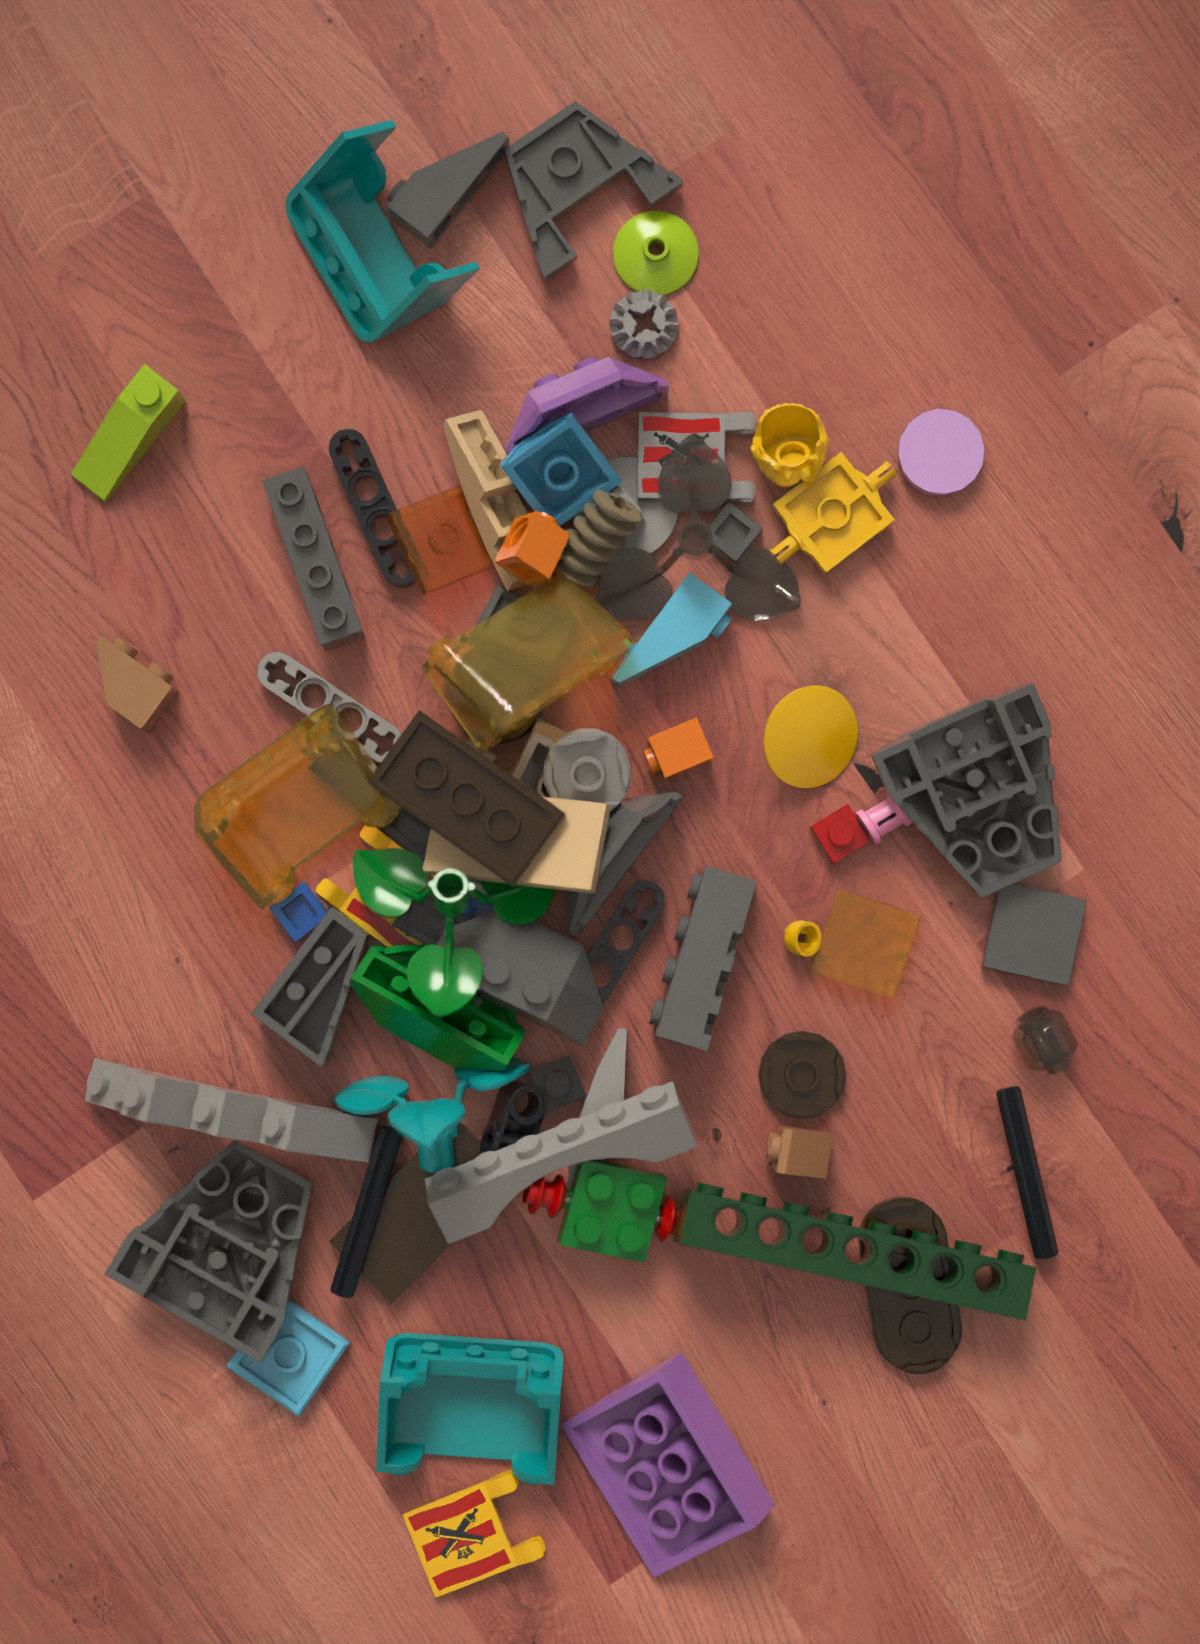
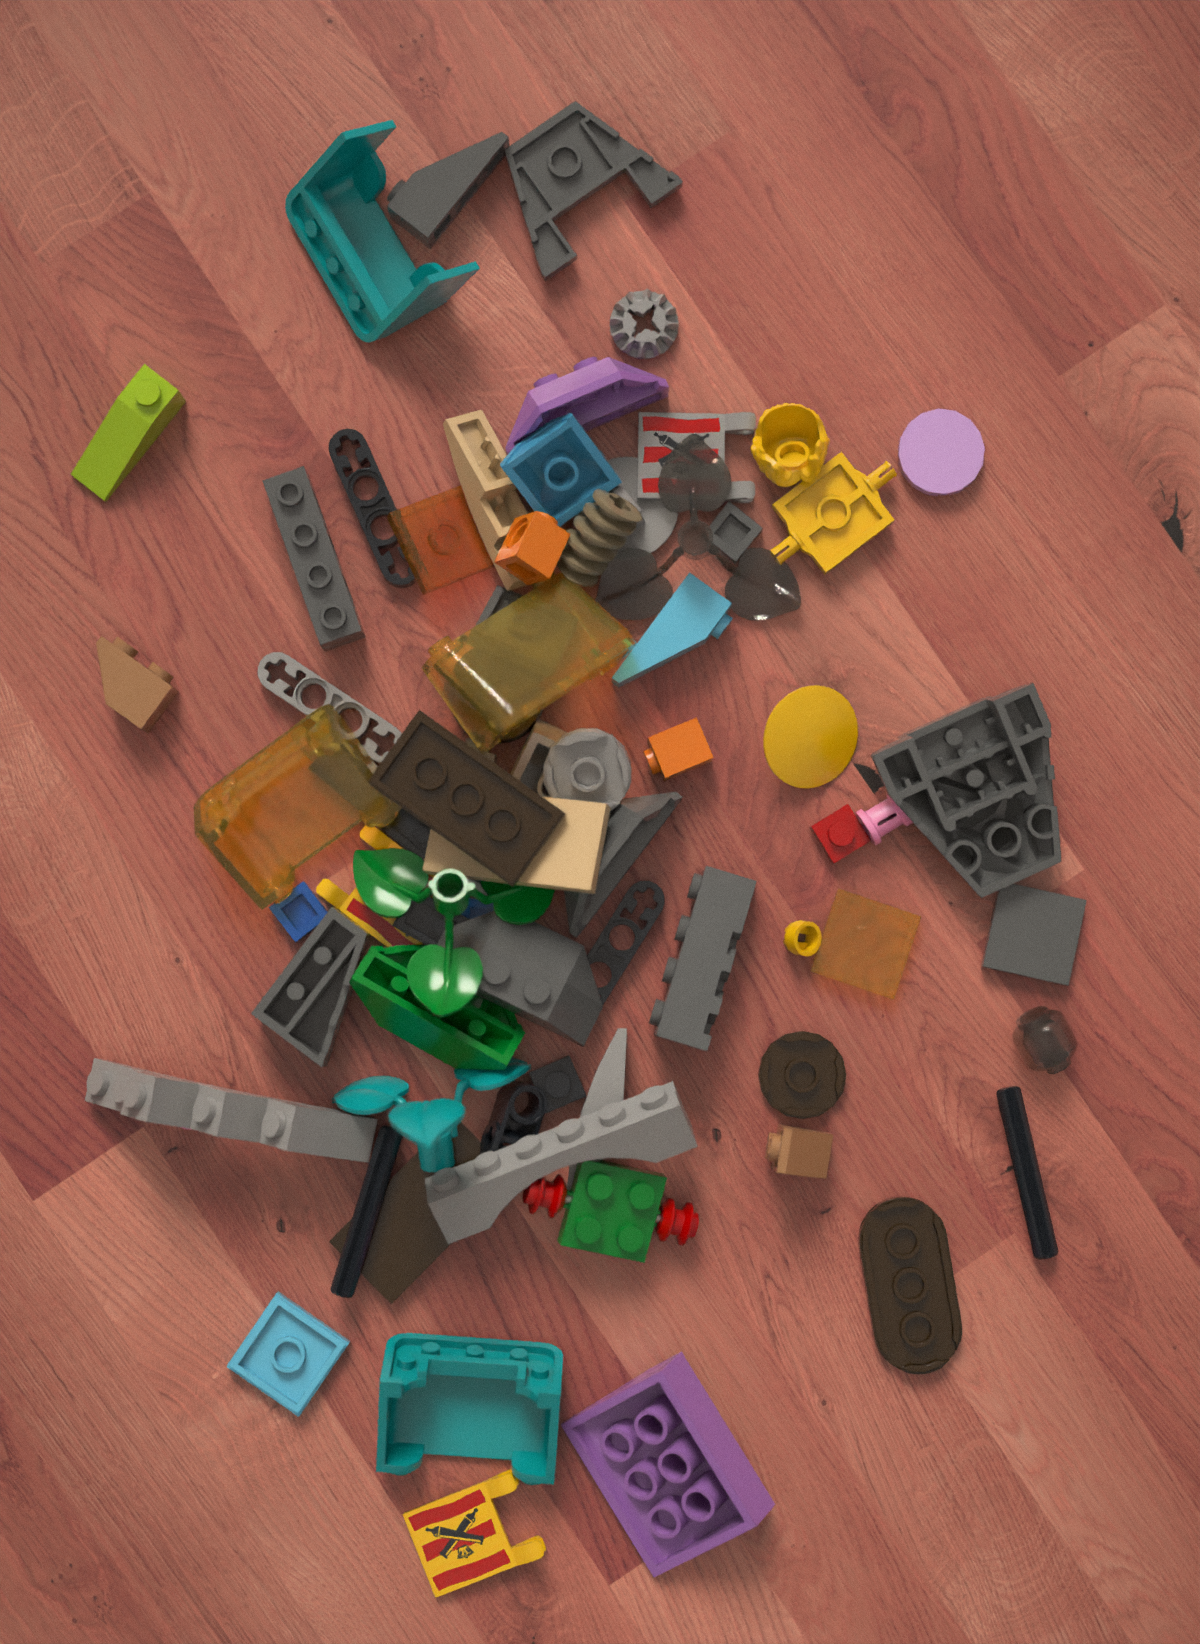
dark grey wedge [104,1140,312,1363] -> none
lime dish [613,211,699,295] -> none
dark green brick [673,1182,1037,1320] -> none

